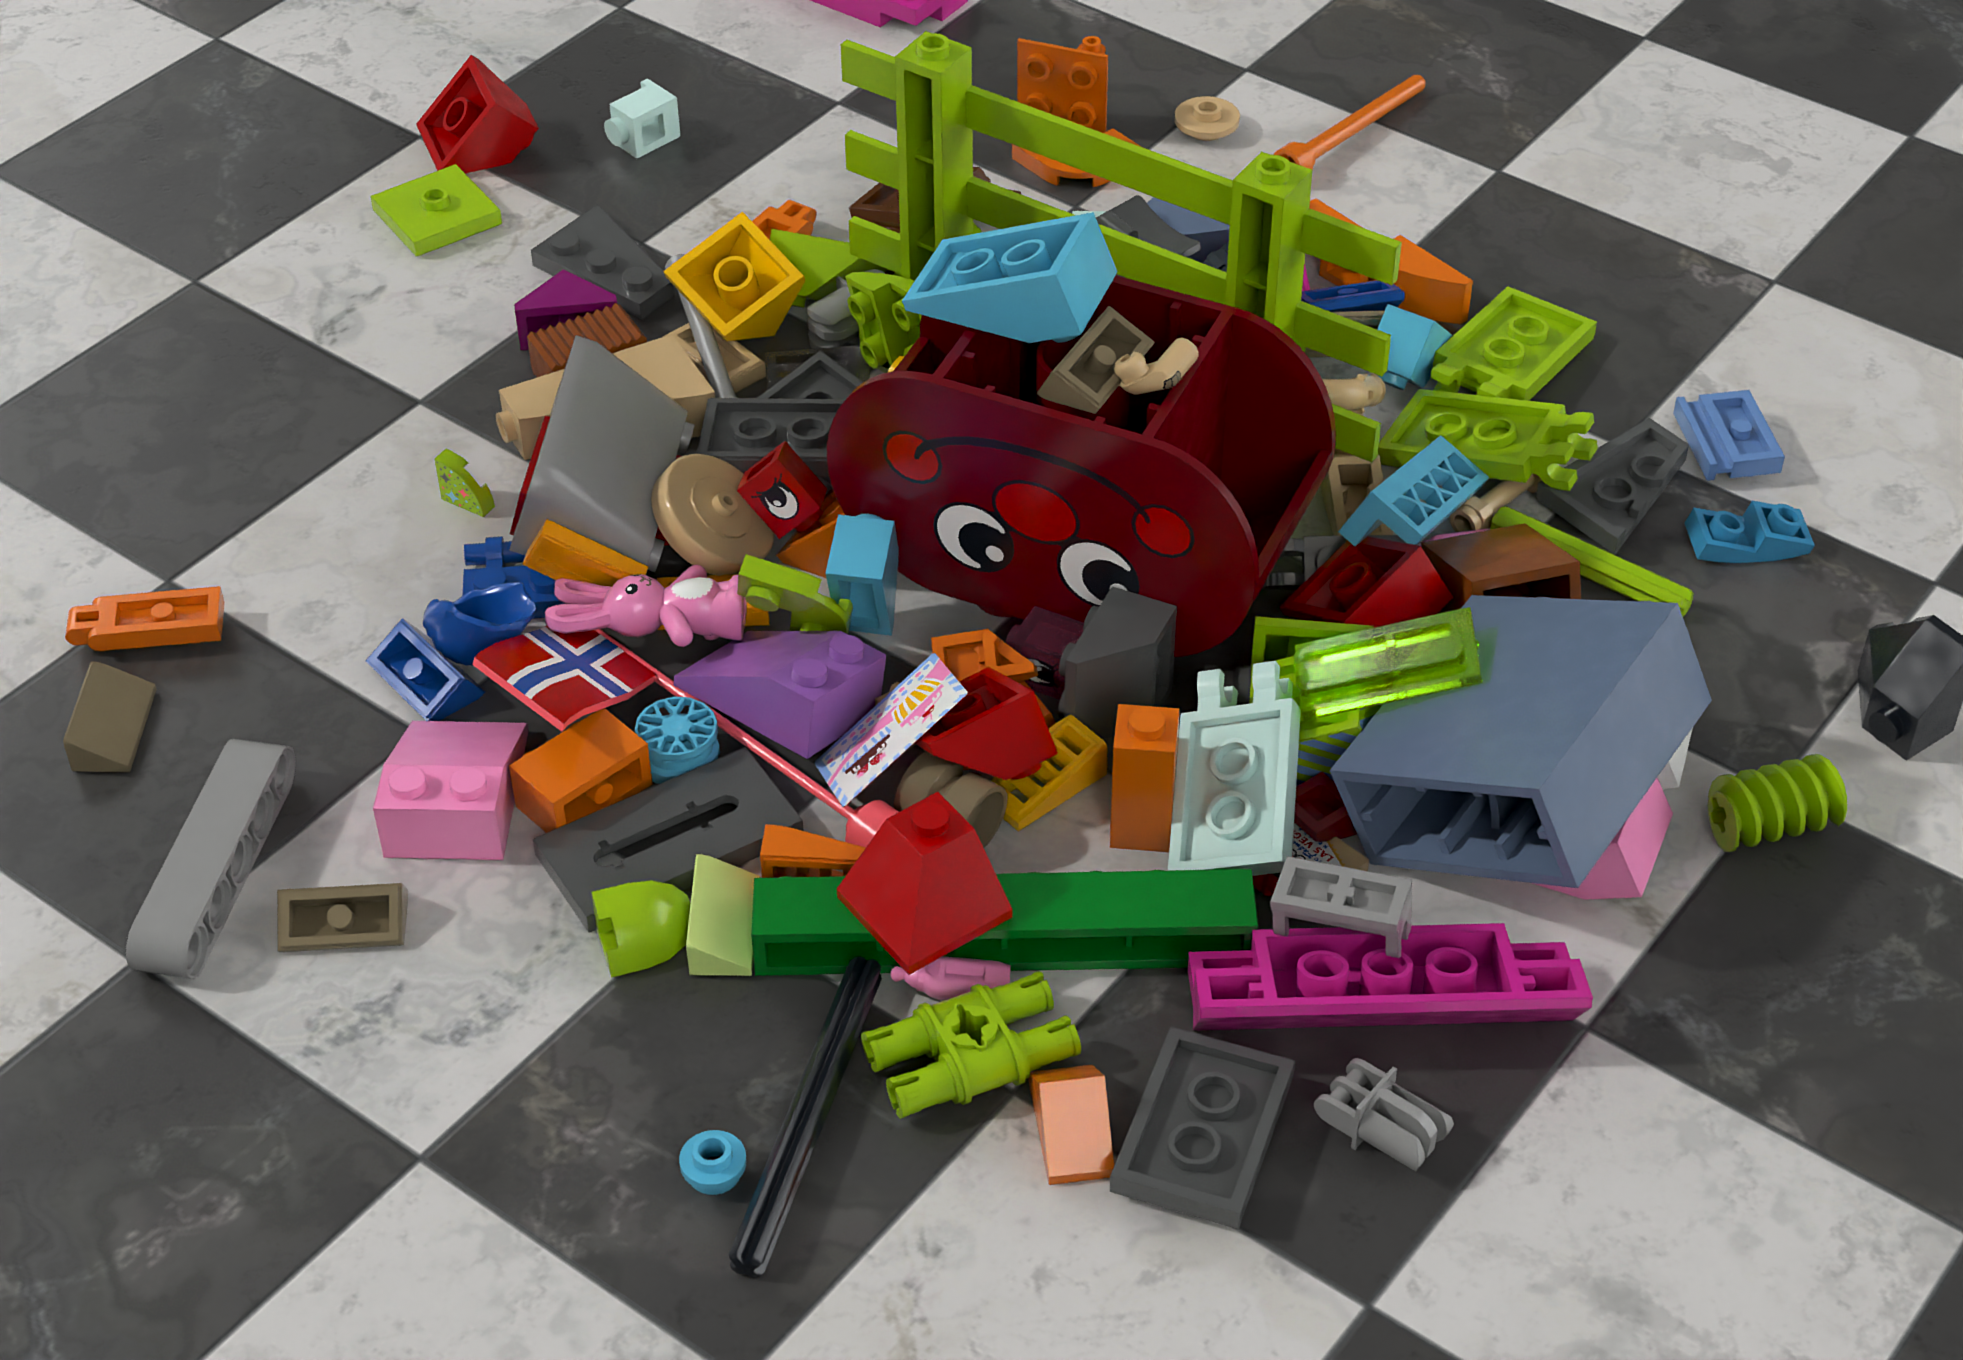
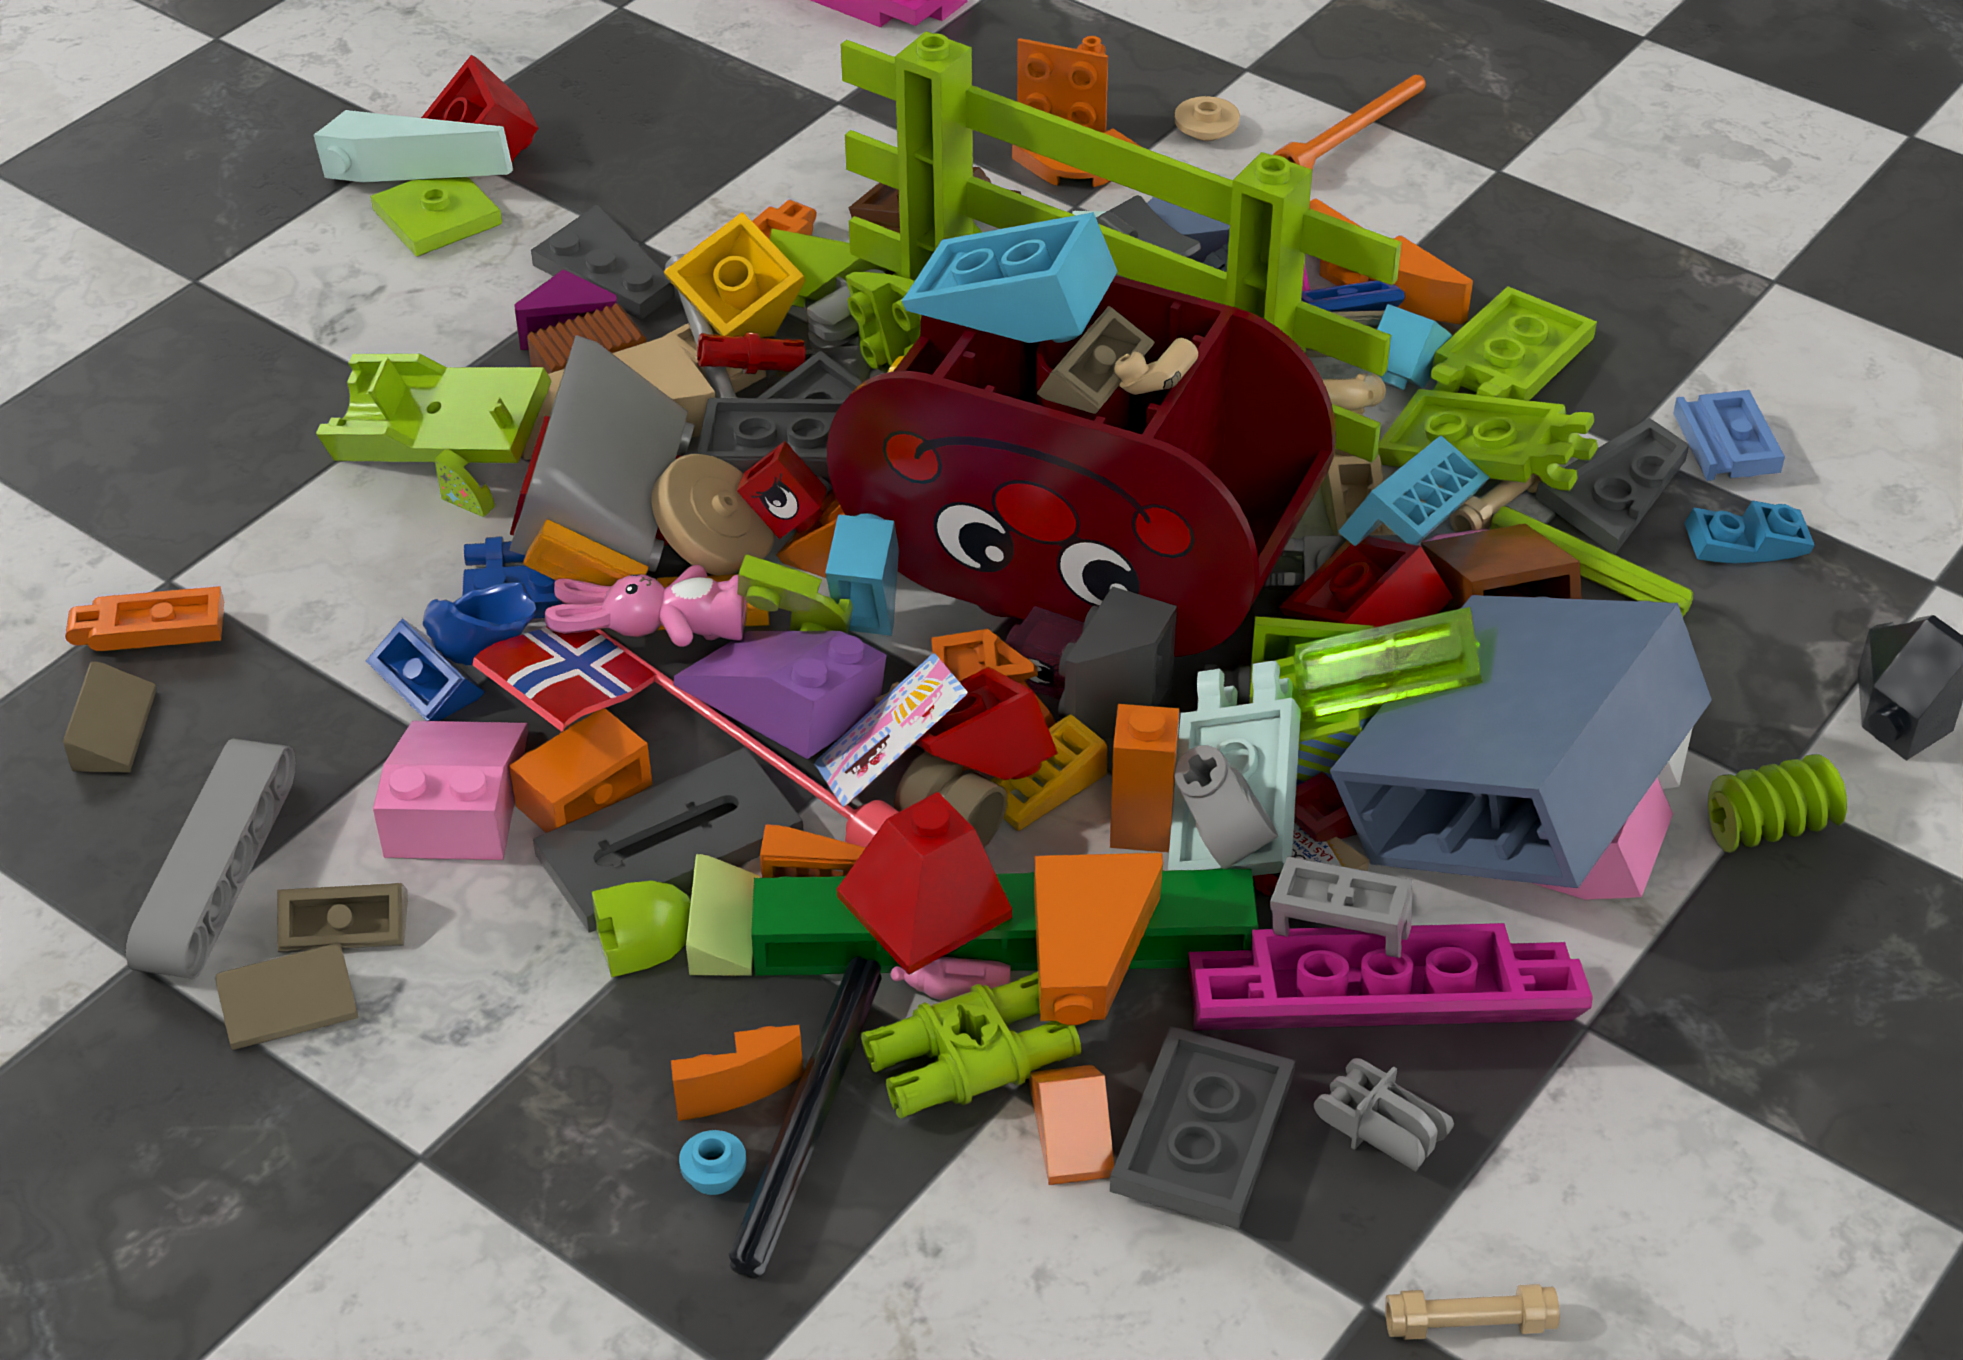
light aqua brick [604,78,680,158] -> none
medium azure wheel [635,697,720,784] -> none
none -> dark tan slope [215,944,359,1050]
none -> light aqua slope [314,110,513,182]
none -> lime piece [316,353,552,463]
none -> orange slope [671,1025,803,1121]
none -> red pin [697,332,805,374]
none -> orange slope [1034,853,1163,1025]
none -> light grey piece [1174,745,1278,870]
none -> tan bar [1385,1284,1560,1340]

